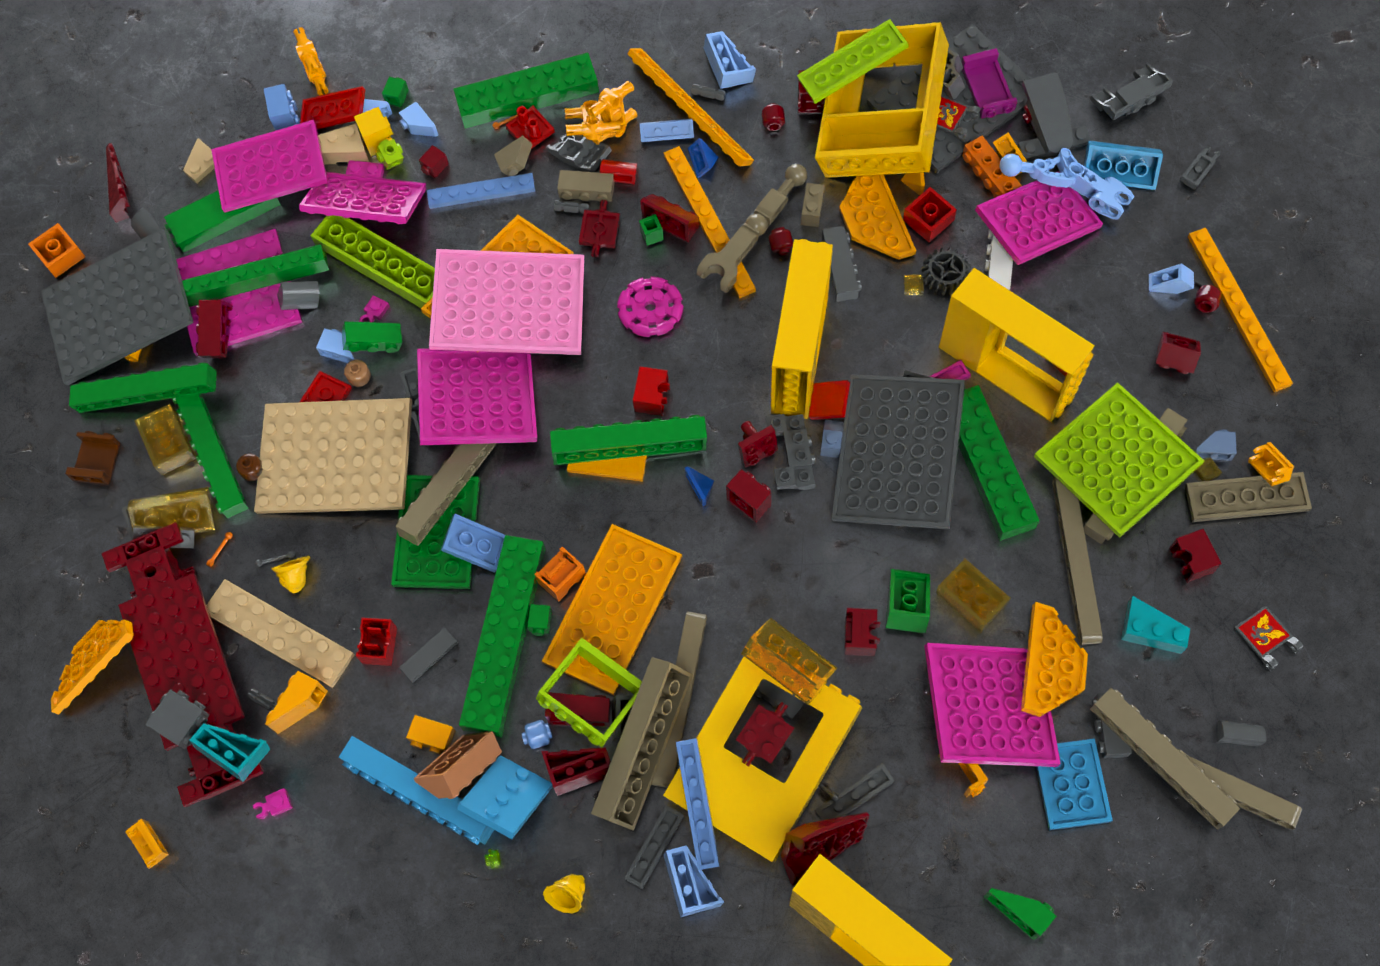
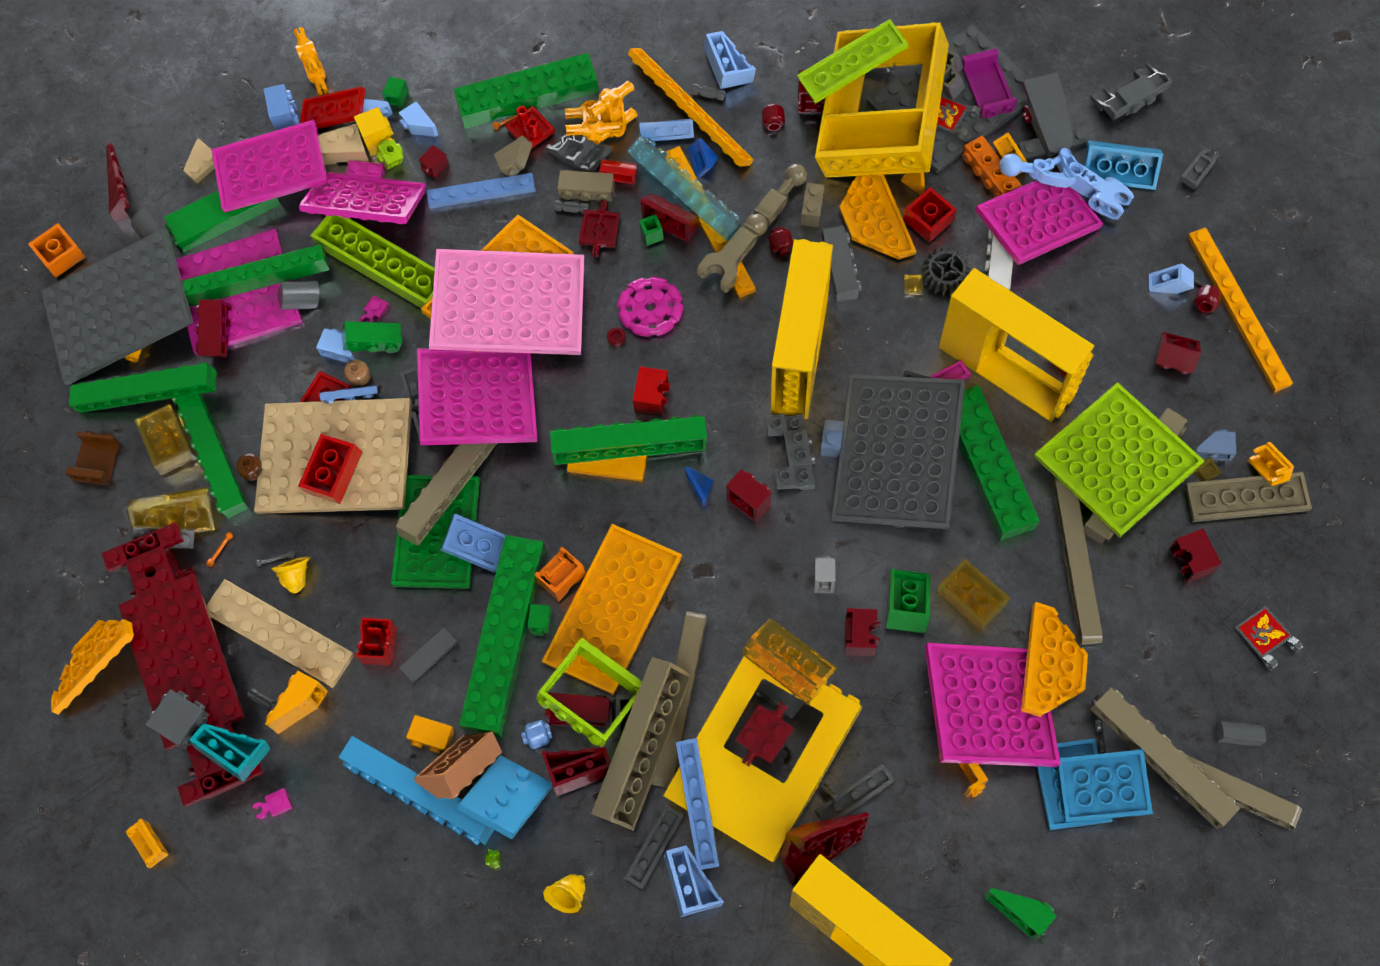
dark red plate [738,421,778,468] -> none
red tile [808,380,850,420] -> none
teal wedge [1121,596,1190,654] -> none
none -> red brick [298,434,363,504]
none -> medium blue plate [319,385,378,404]
none -> dark red tile [607,327,626,347]
none -> clear light blue brick [627,135,742,242]
none -> light grey brick [814,556,836,593]
none -> dark azure plate [1059,749,1153,822]

